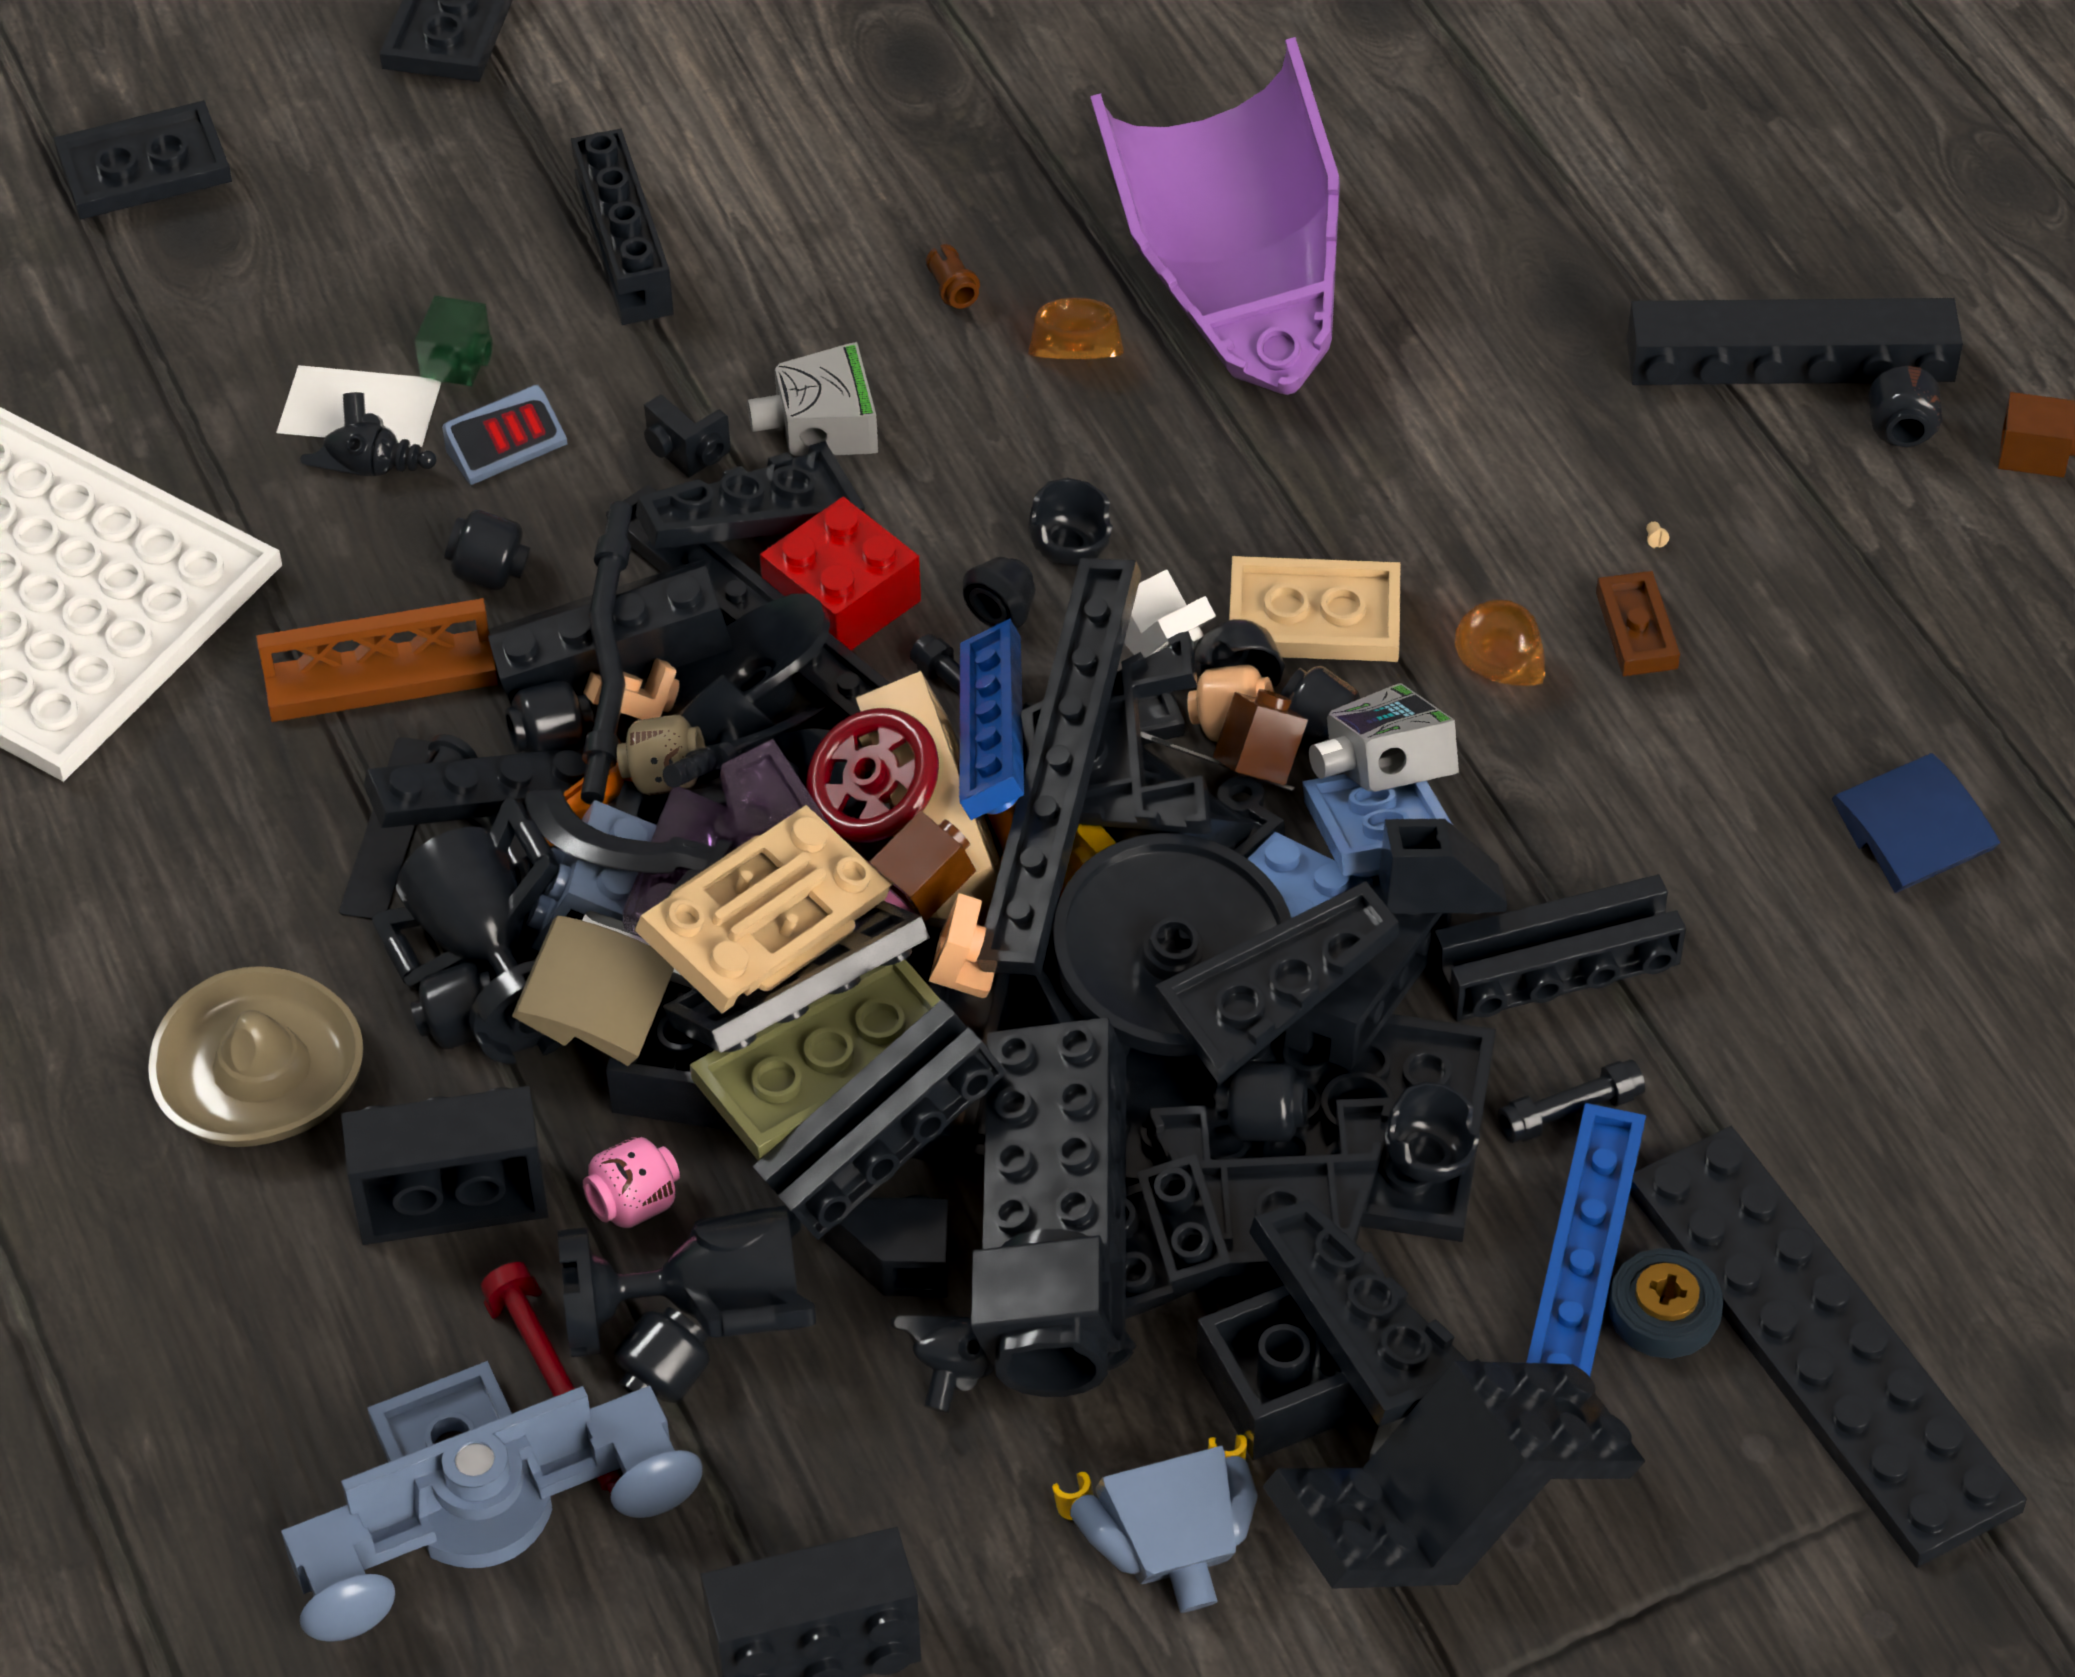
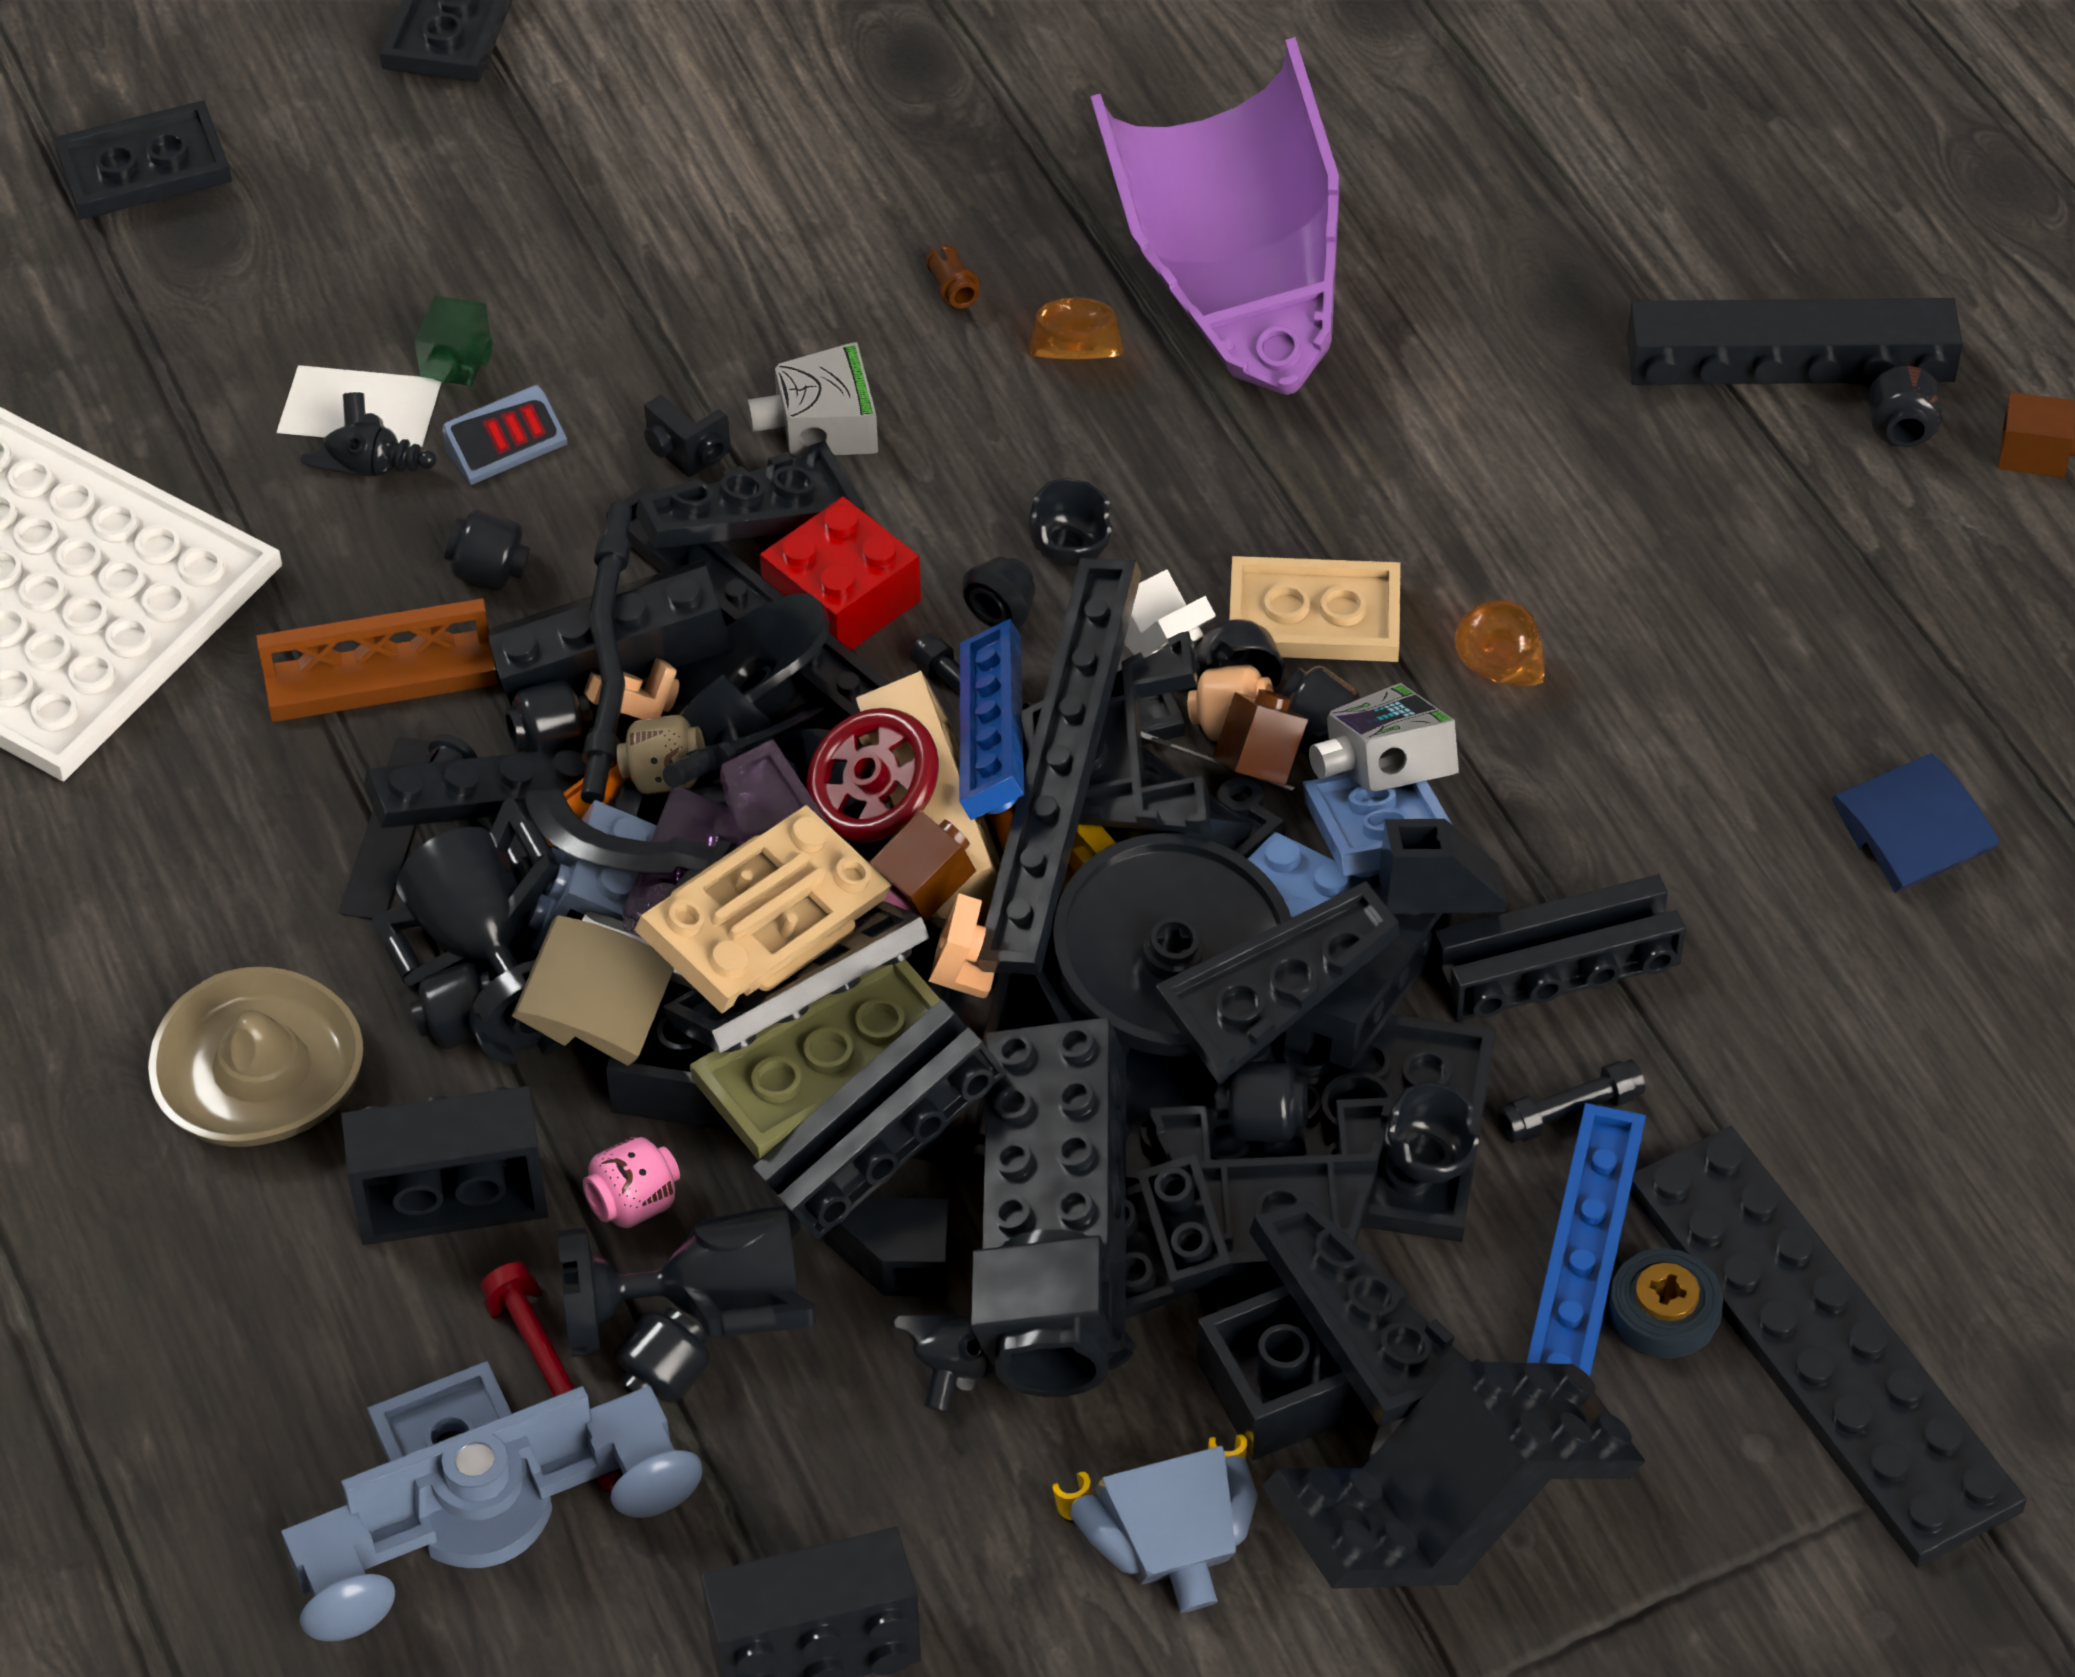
black brick [571,128,674,325] -> none
reddish brown plate [1596,571,1680,676] -> none
tan piece [1646,522,1669,548] -> none

